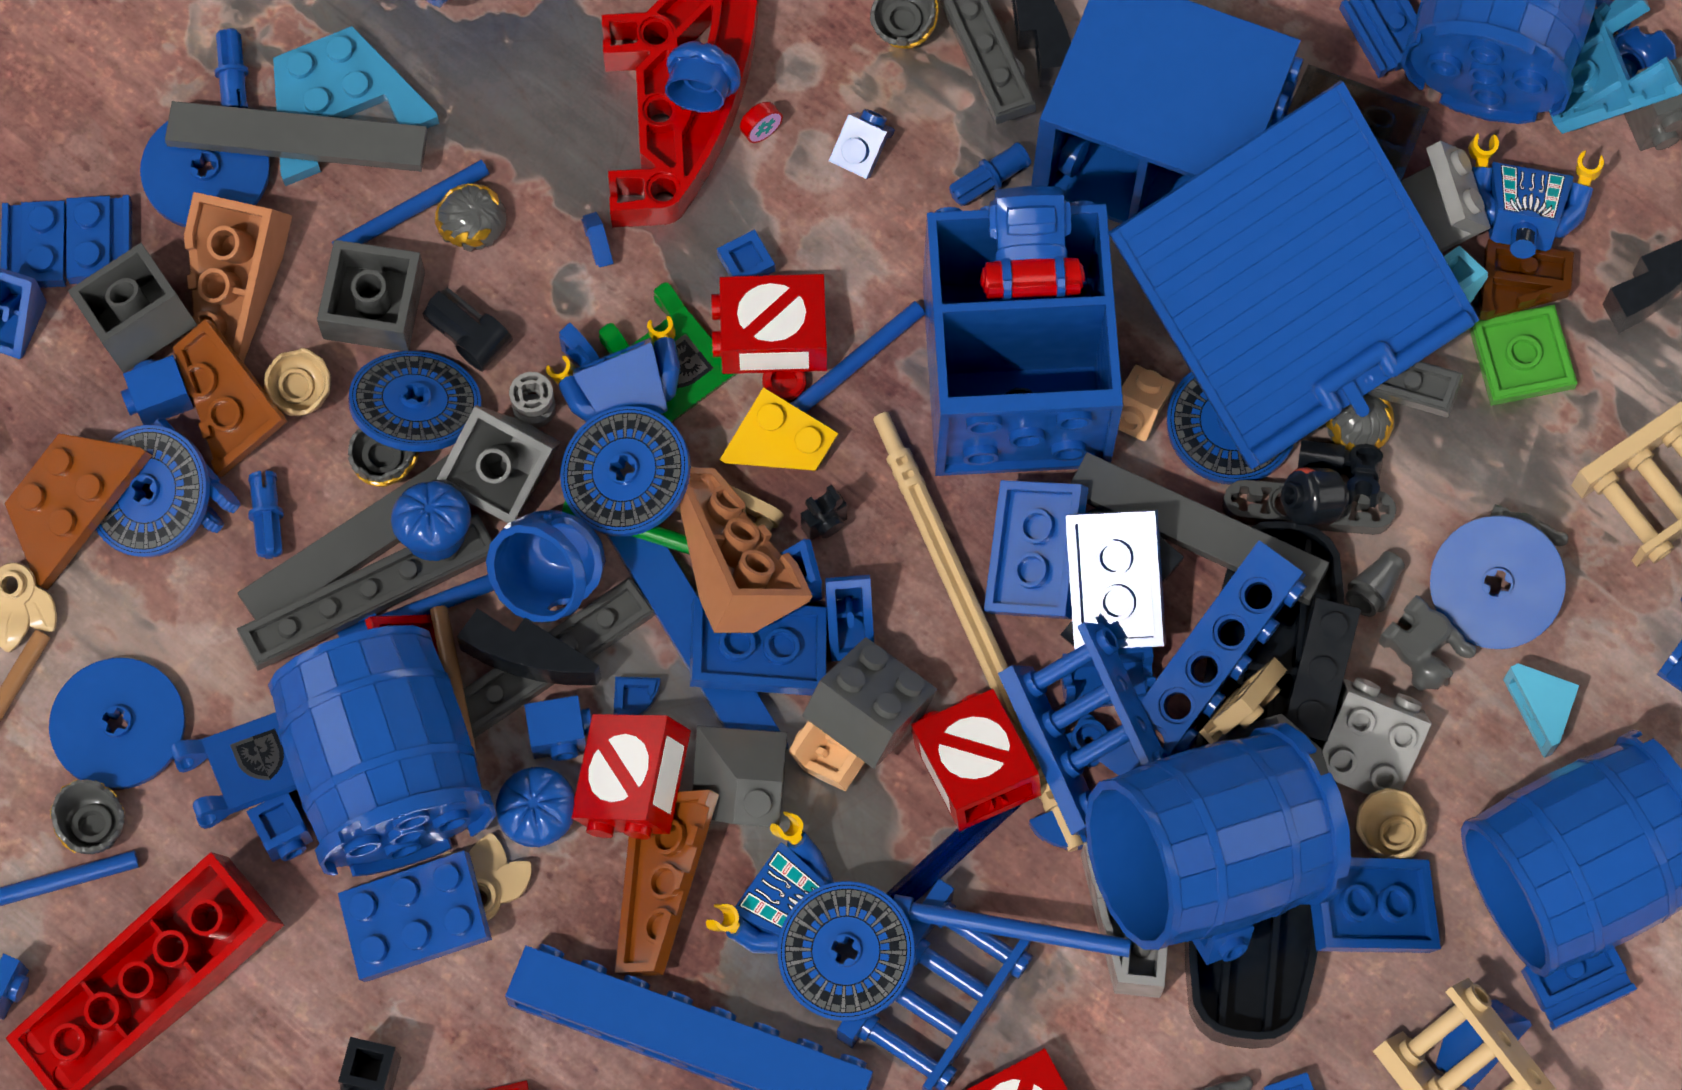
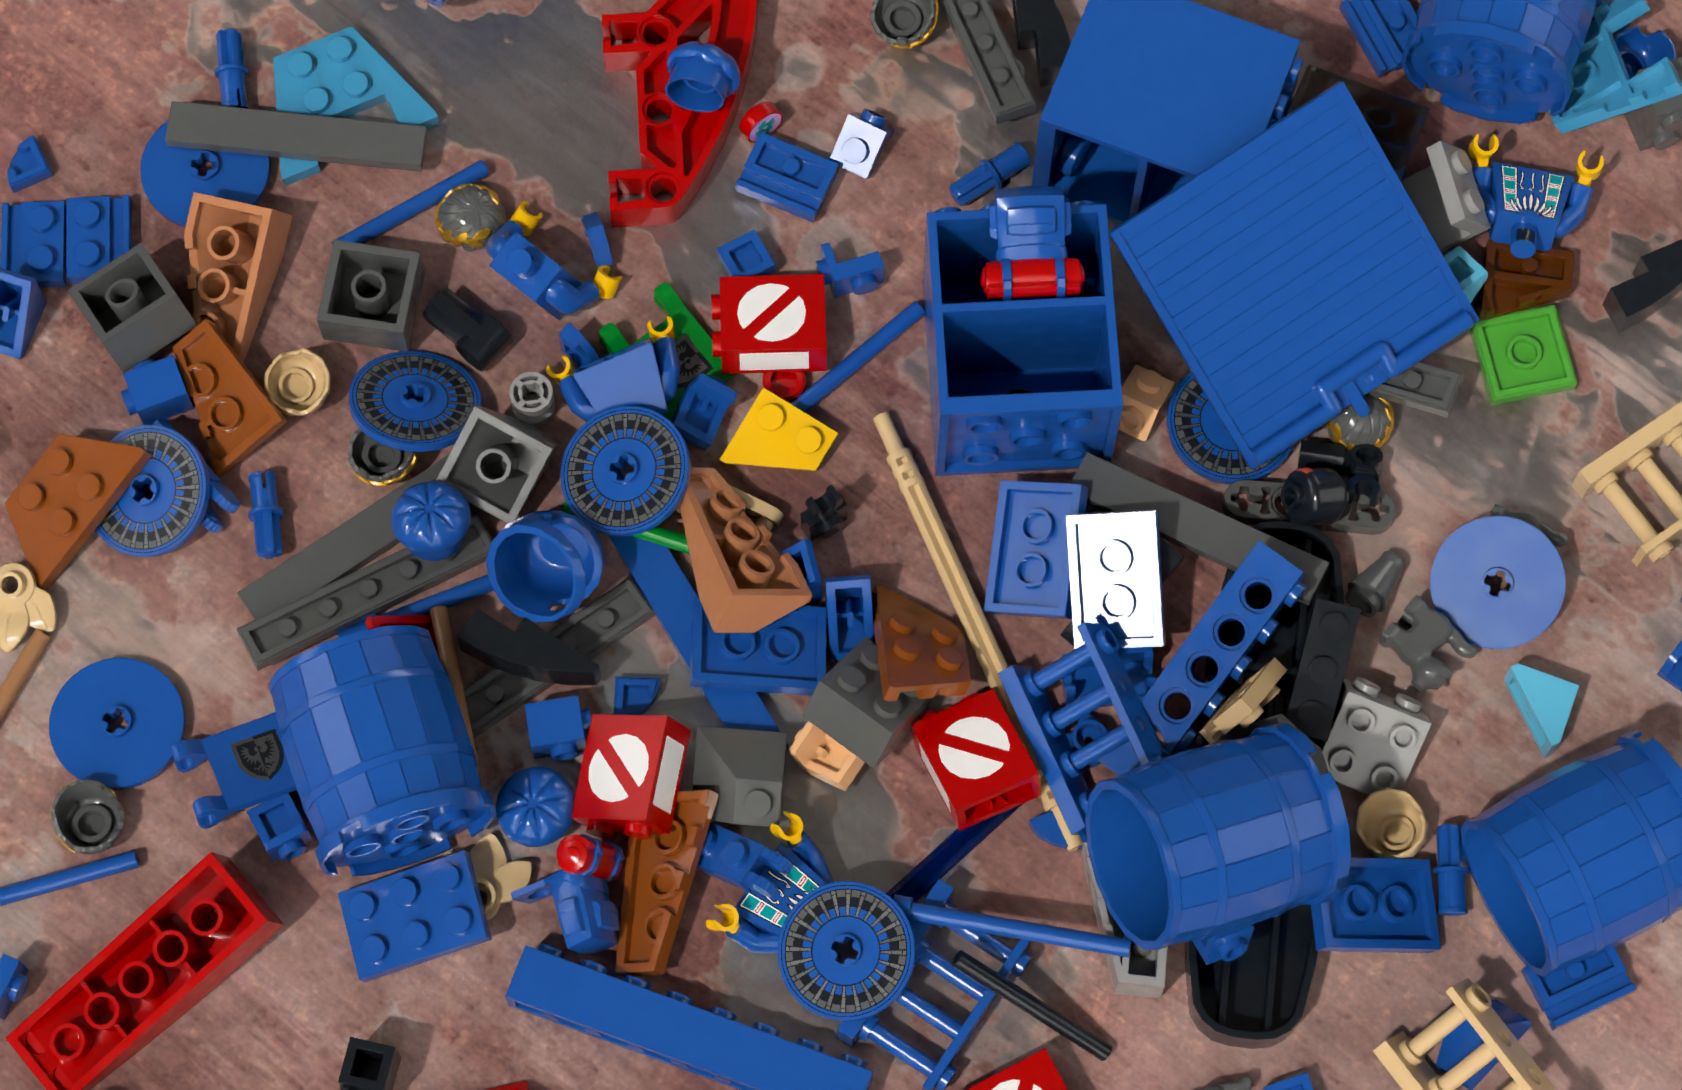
none -> blue tile [7,135,53,193]
none -> blue torso [486,201,622,321]
none -> blue piece [511,834,626,955]
none -> blue bracket [671,373,738,451]
none -> blue hinge [696,822,793,898]
none -> blue plate [735,132,839,223]
none -> blue bracket [815,243,884,298]
none -> dark orange wing [871,584,971,702]
none -> black bar [952,950,1112,1061]
none -> blue axle [1433,824,1470,916]

